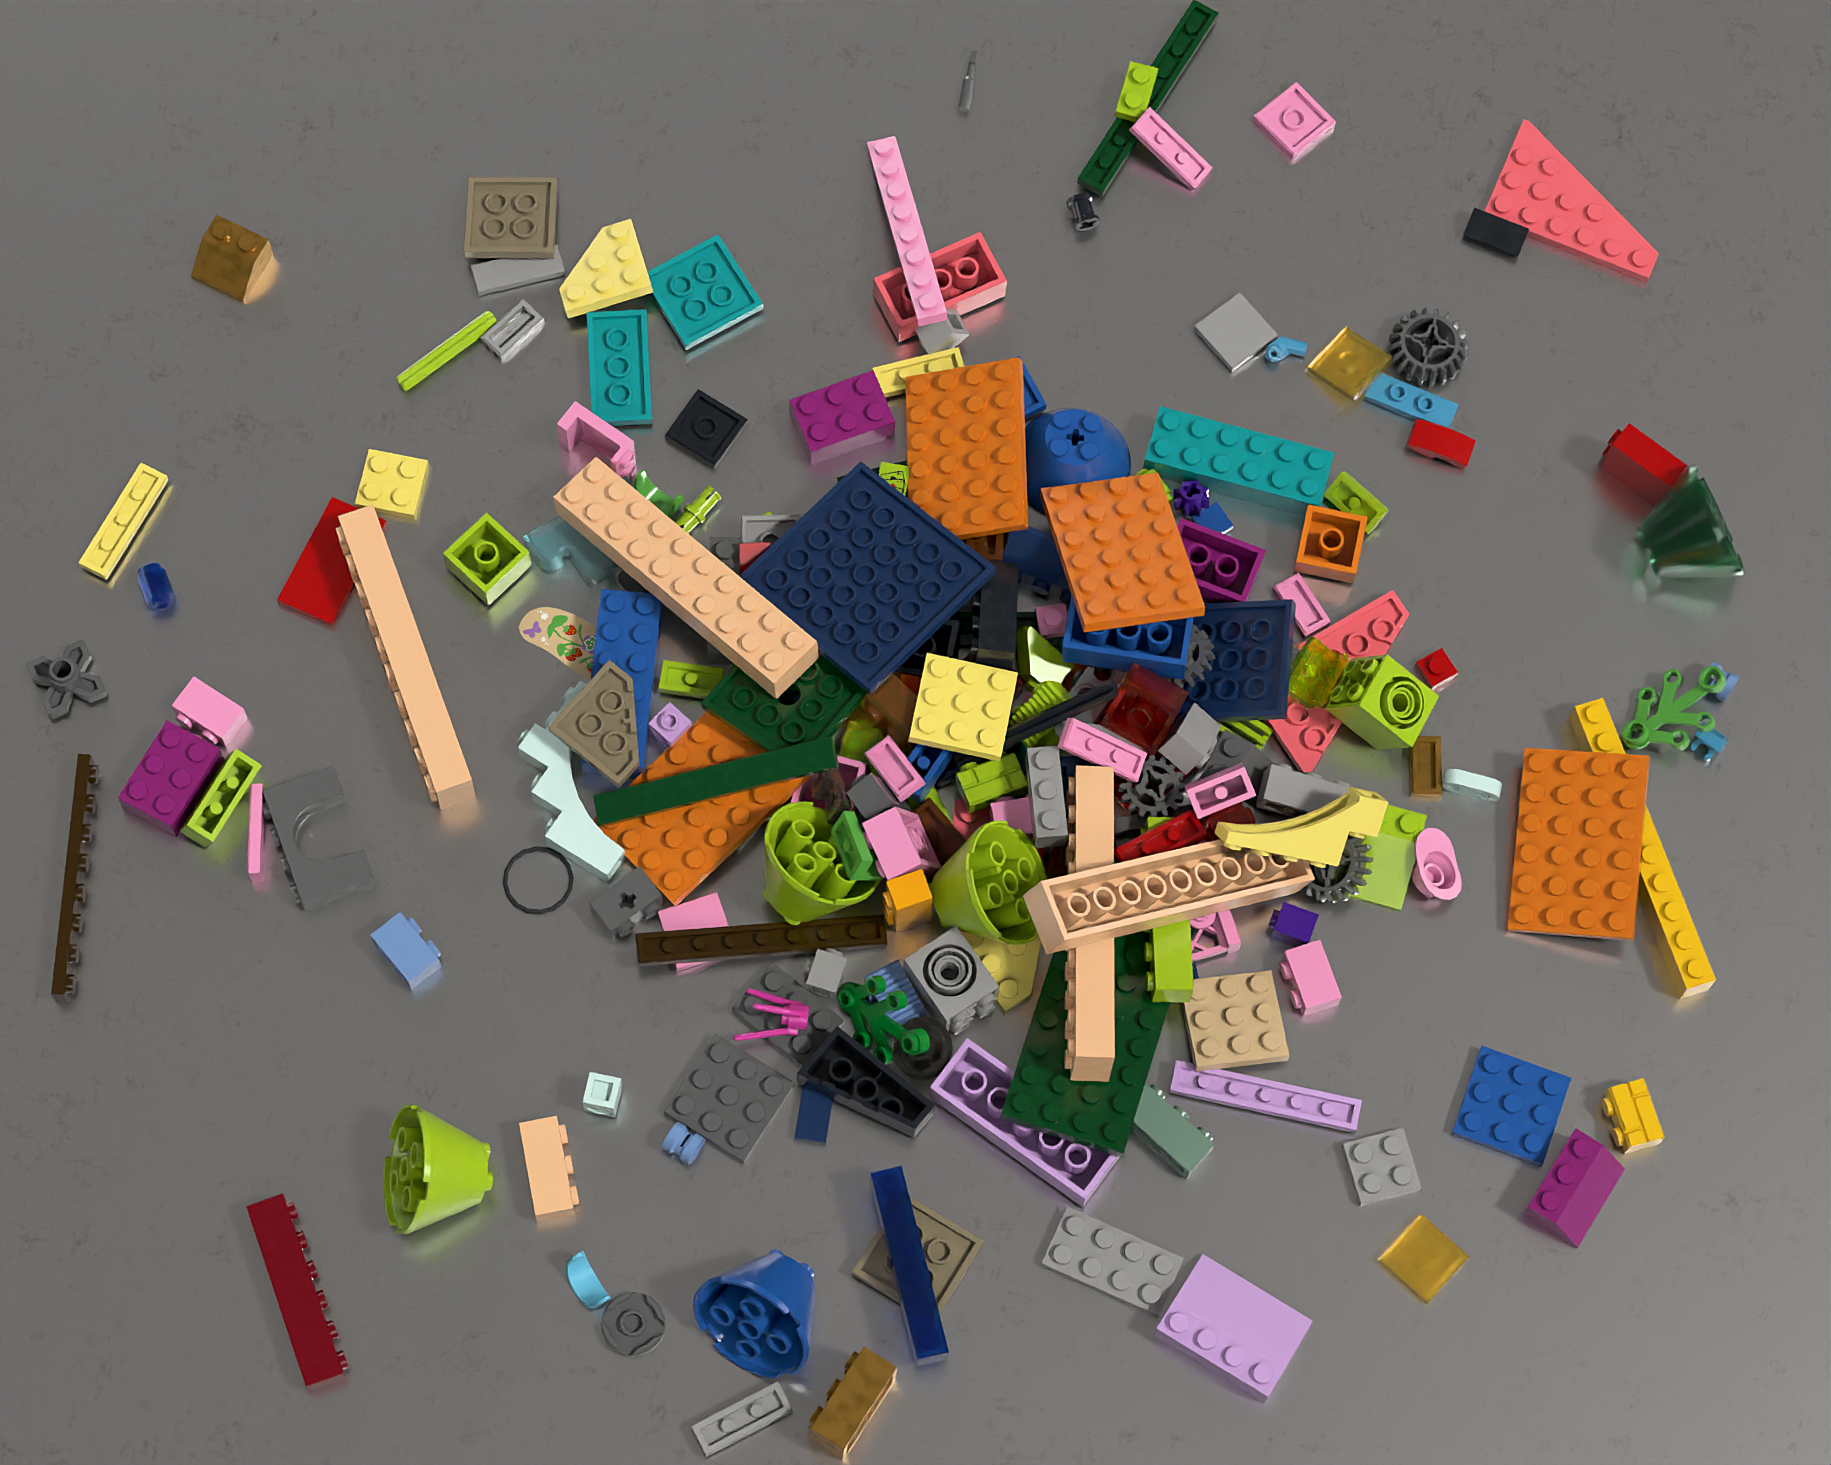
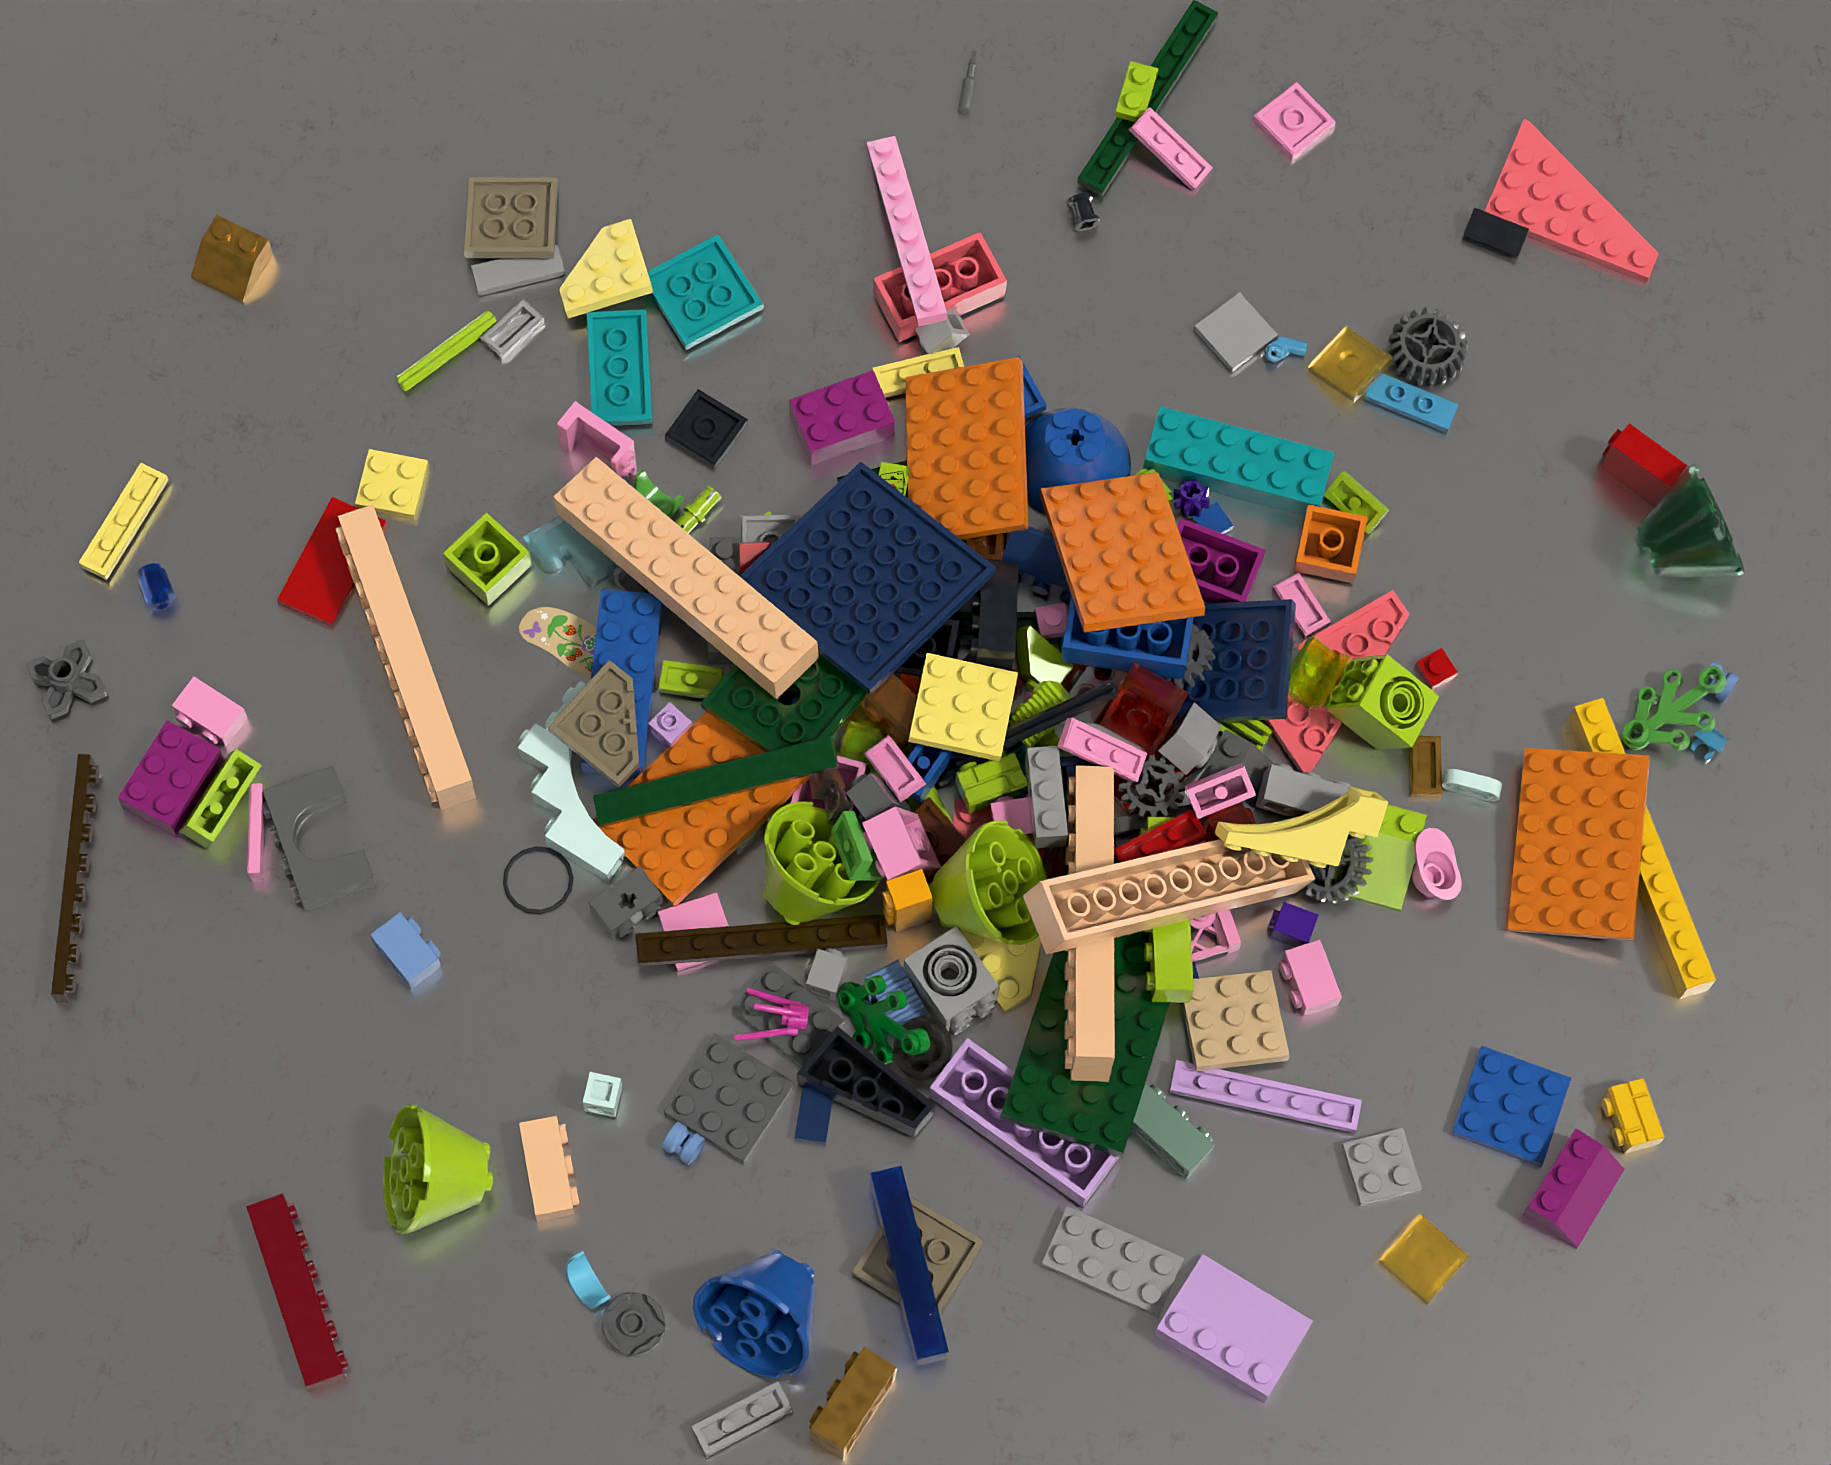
red slope [1406,419,1476,469] -> none

